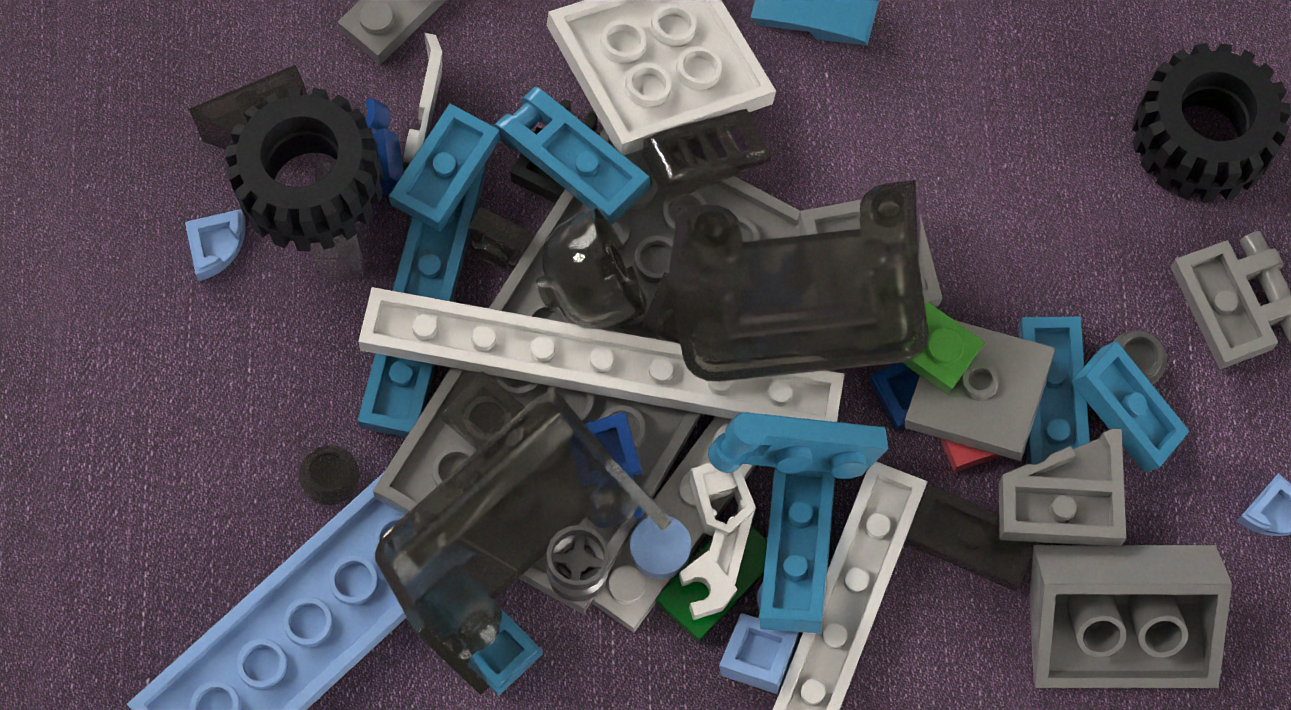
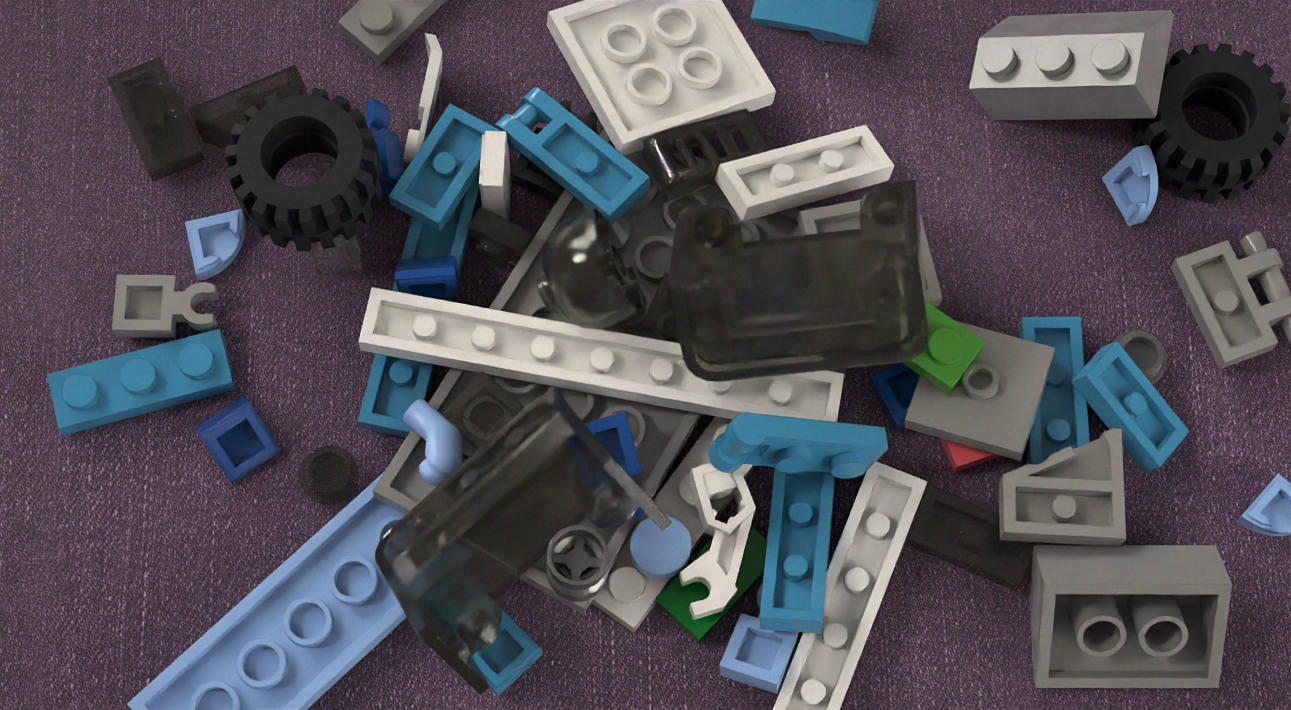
none -> dark azure plate [47,328,236,435]
none -> clear smoke plate [107,57,206,182]
none -> light grey plate [112,274,219,338]
none -> blue slope [195,397,281,483]
none -> blue slope [395,255,459,299]
none -> light blue arm [402,398,463,487]
none -> white tile [479,131,512,231]
none -> white plate [715,125,894,222]
none -> light grey slope [969,10,1174,120]
none -> light blue tile [1102,145,1158,226]

